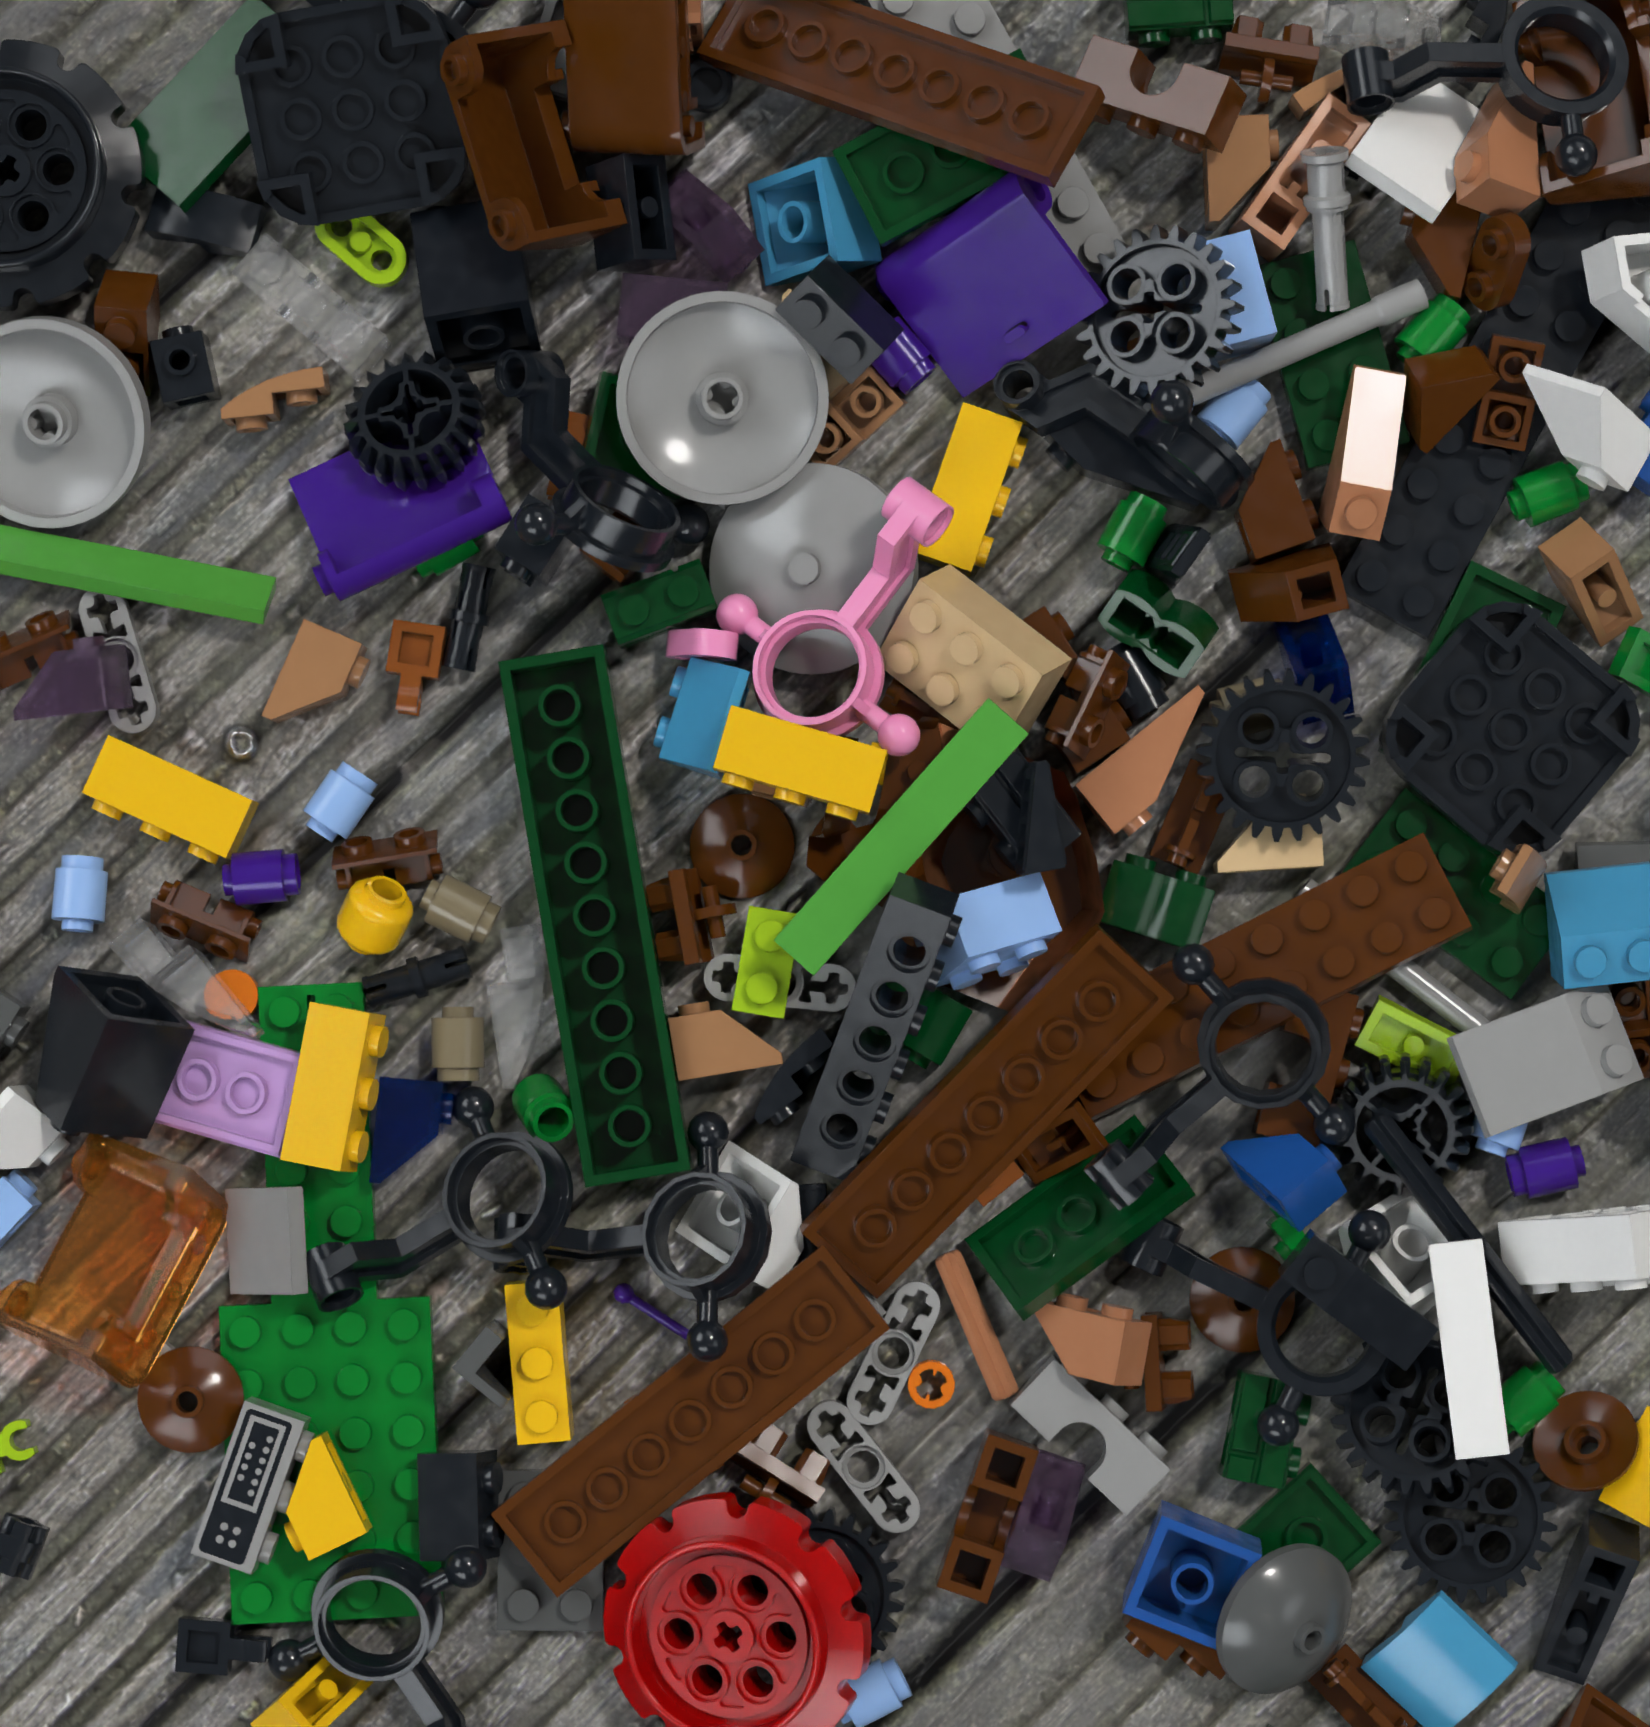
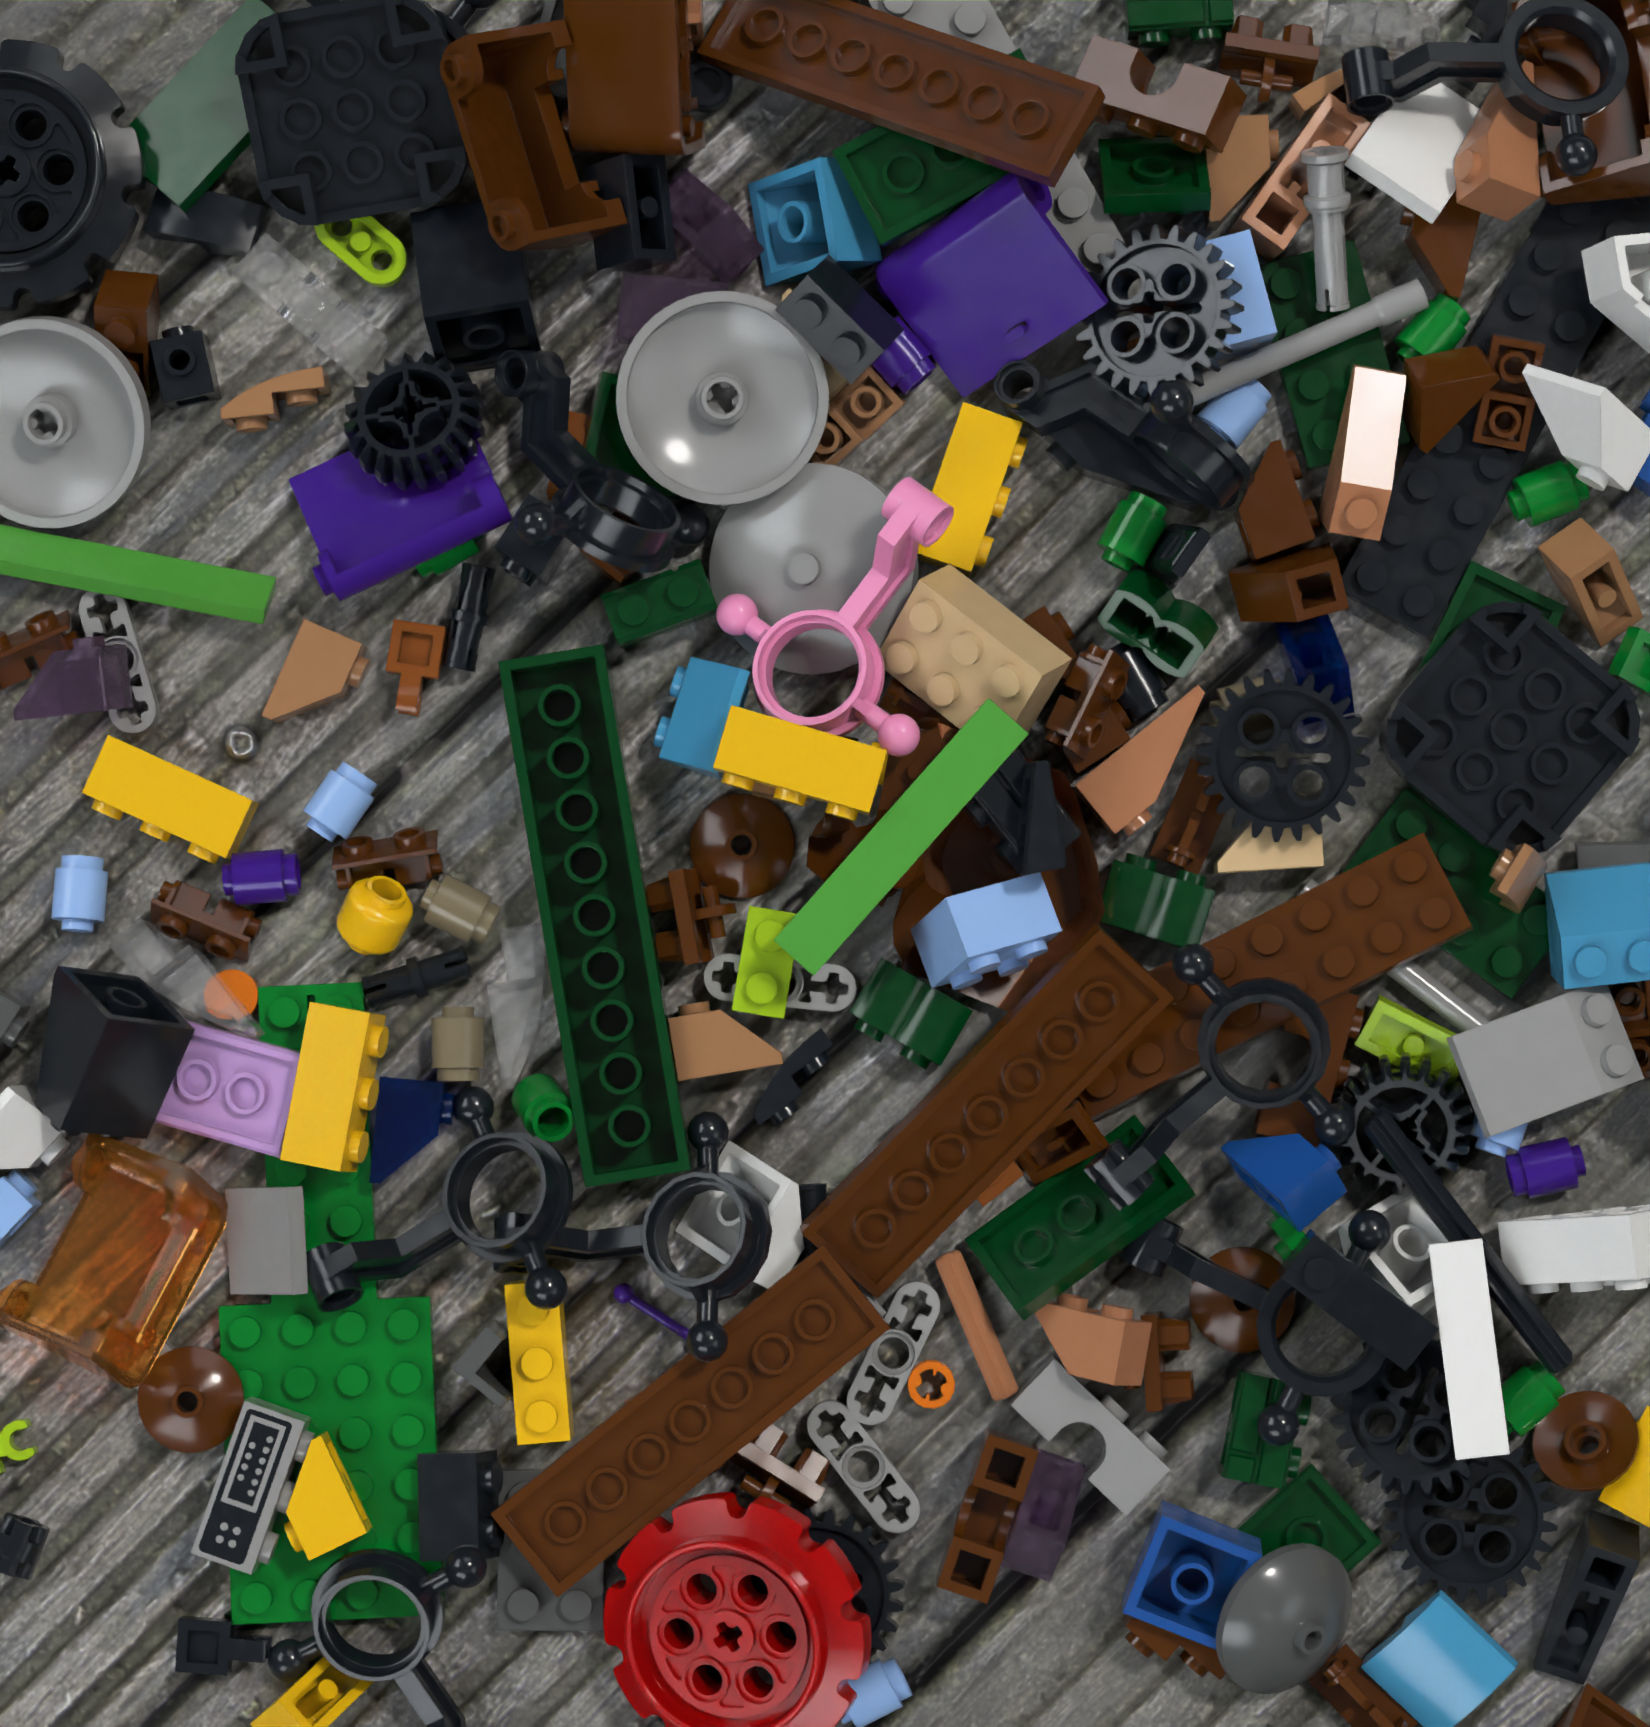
bright pink beam [665,628,739,662] -> none
black brick [790,872,963,1180] -> none
reddish brown plate [1464,212,1531,311] -> none
none -> dark green plate [1098,137,1211,216]

